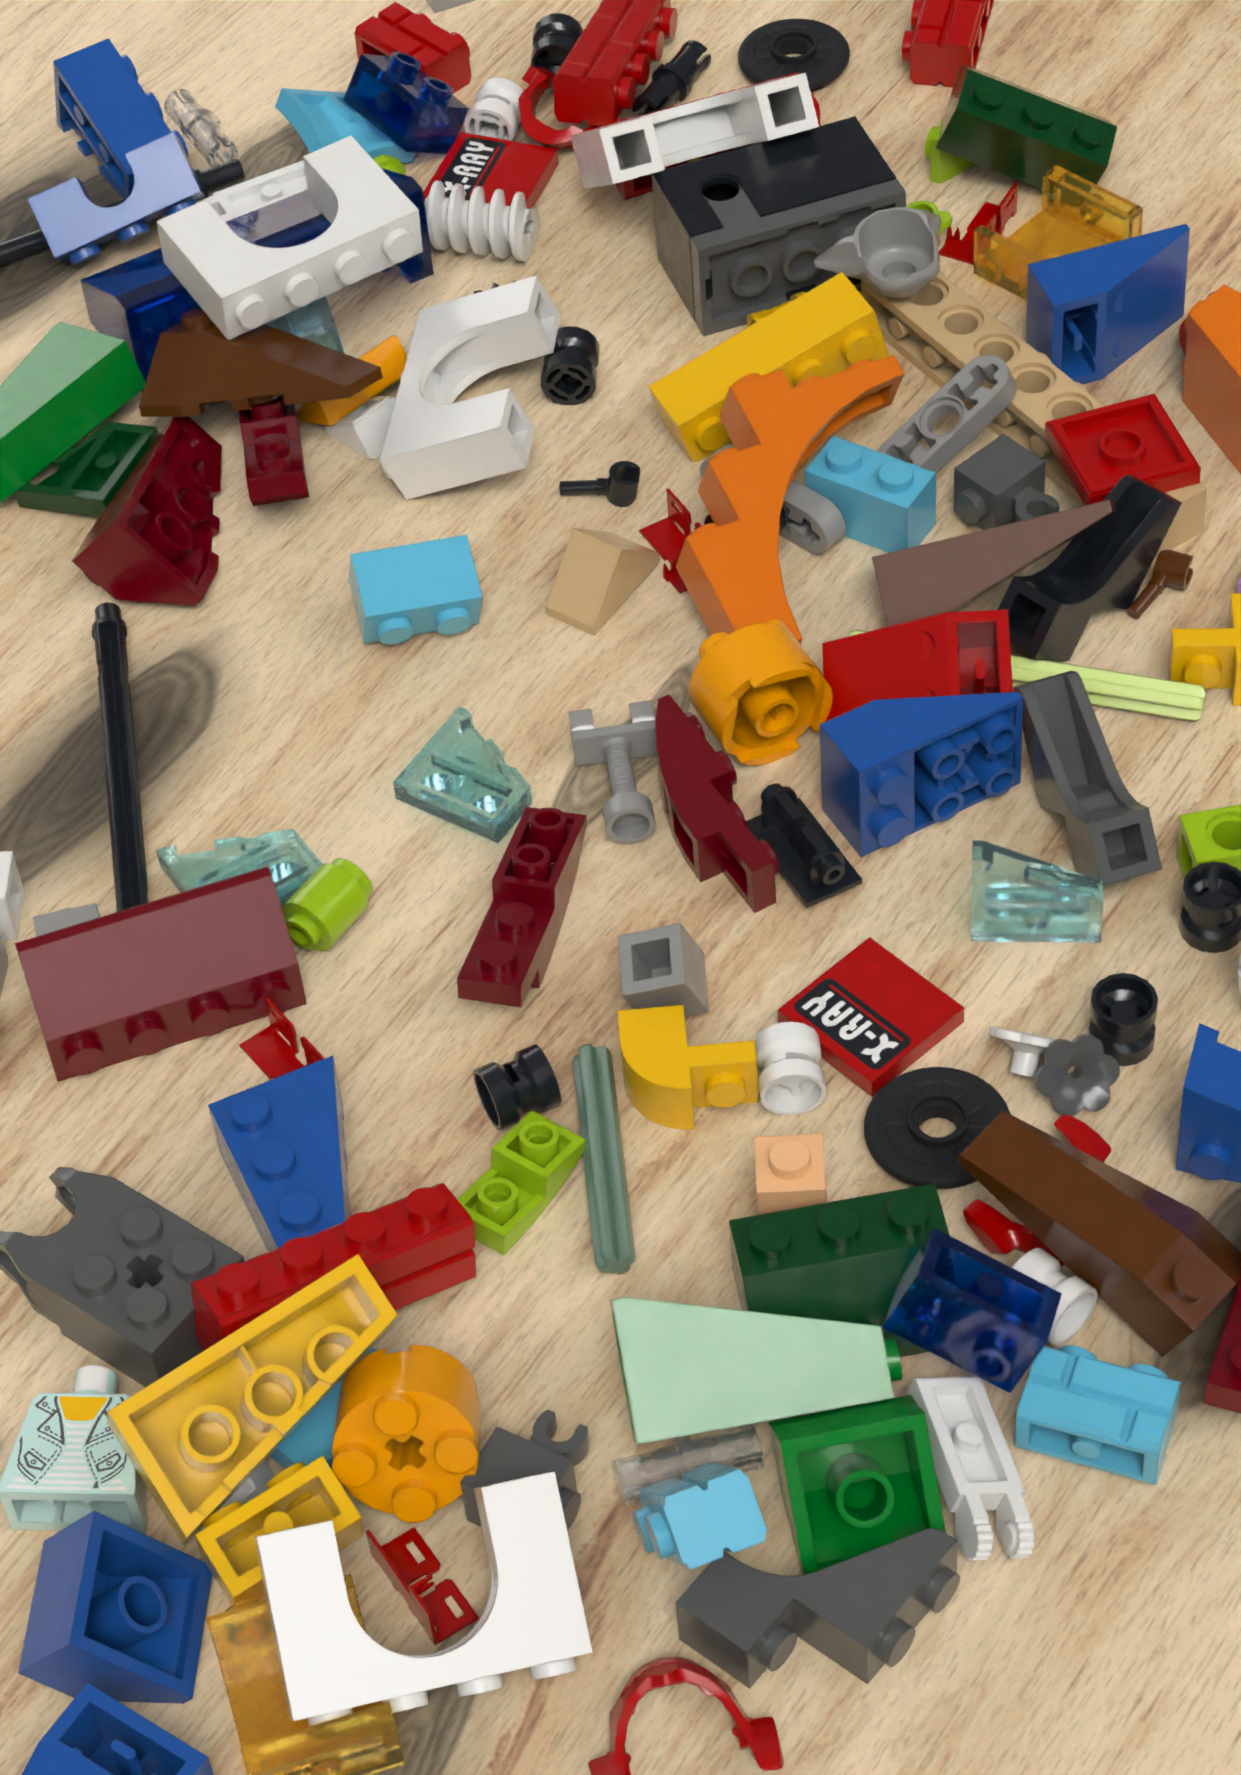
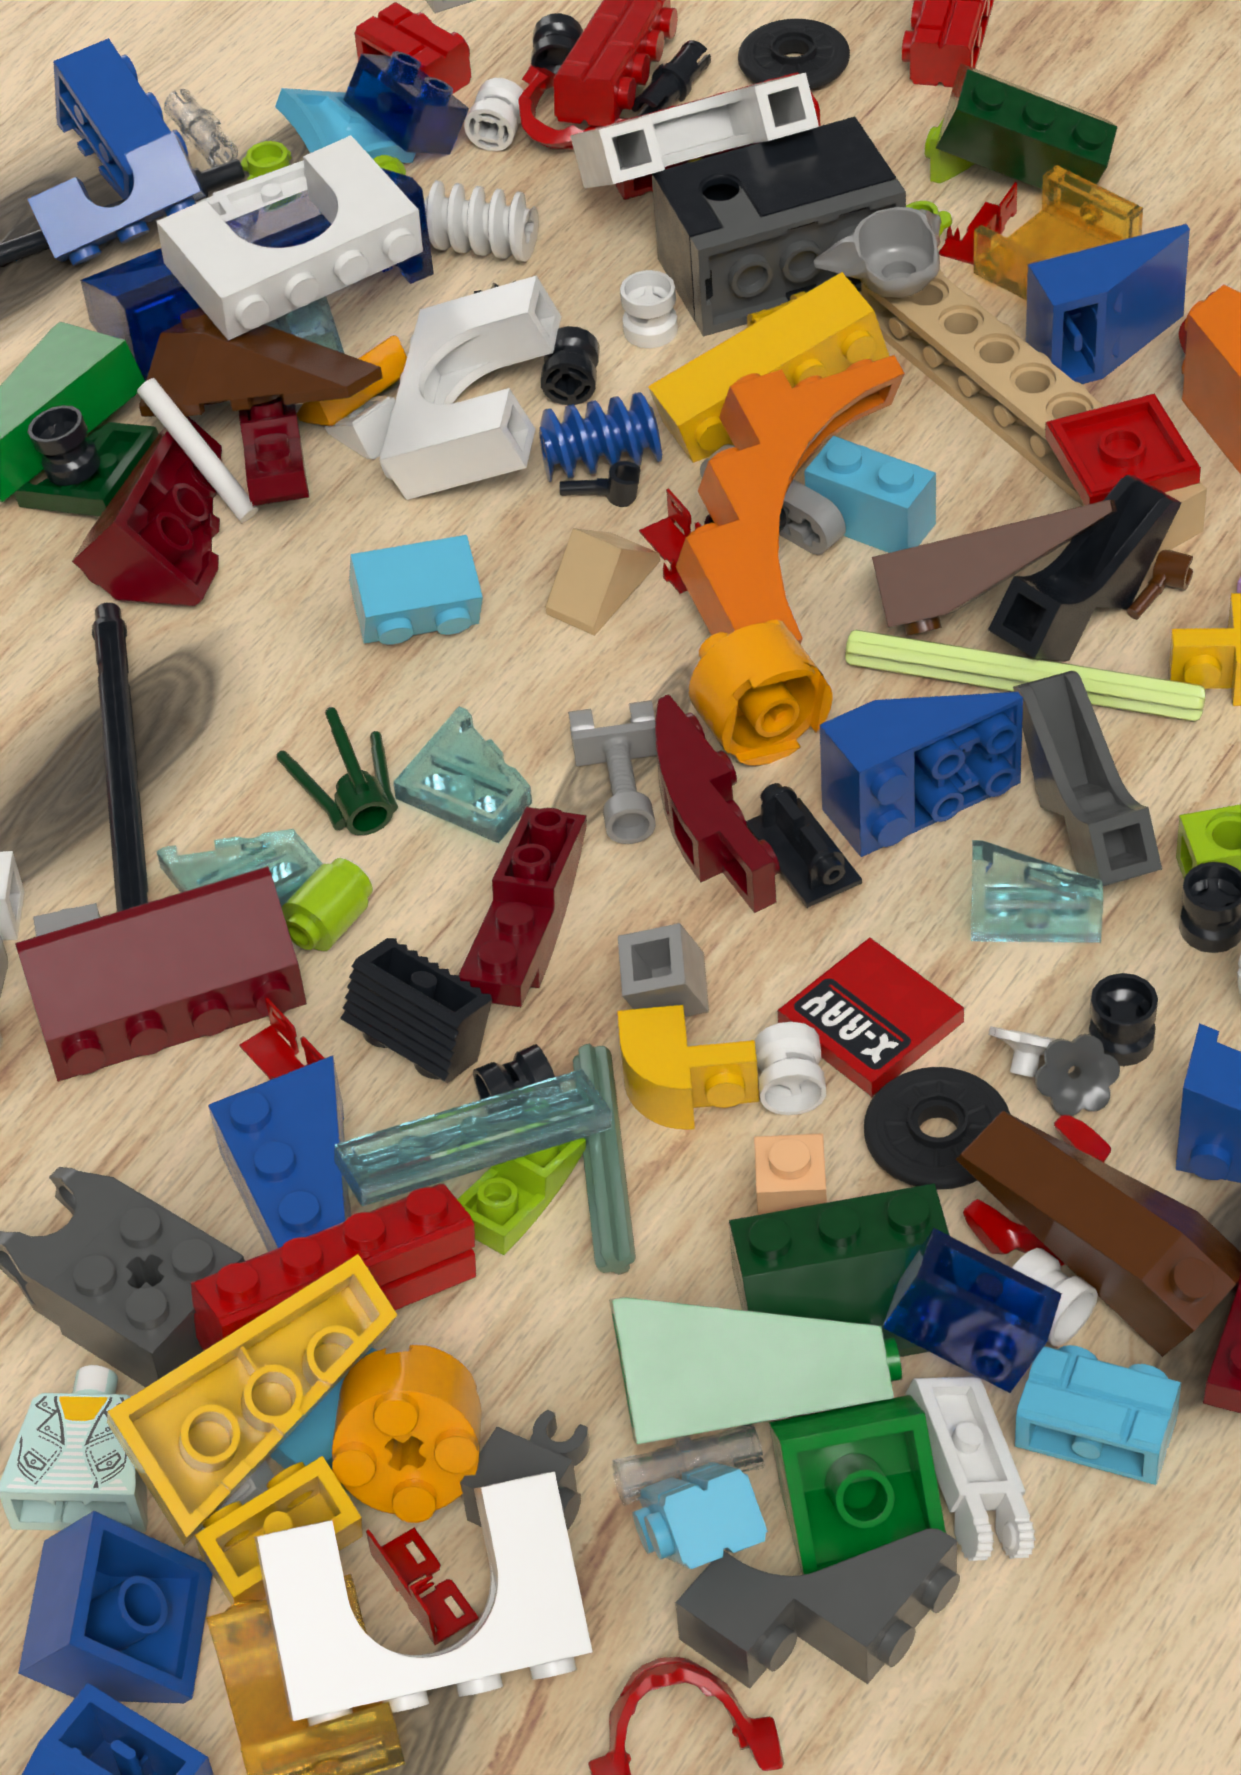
tile [421,132,559,209] -> none
red slope [822,609,1013,722] -> none
light grey beam [877,355,1017,474] -> none
dark grey brick [954,434,1060,530] -> none
none -> black wheel [28,405,101,486]
none -> white bar [137,378,259,523]
none -> lime plate [241,141,292,180]
none -> dark green plant [276,707,398,835]
none -> clear light blue tile [334,1069,612,1207]
none -> black brick [340,938,492,1083]
none -> blue piece [539,392,662,482]
none -> white wheel [620,270,678,349]

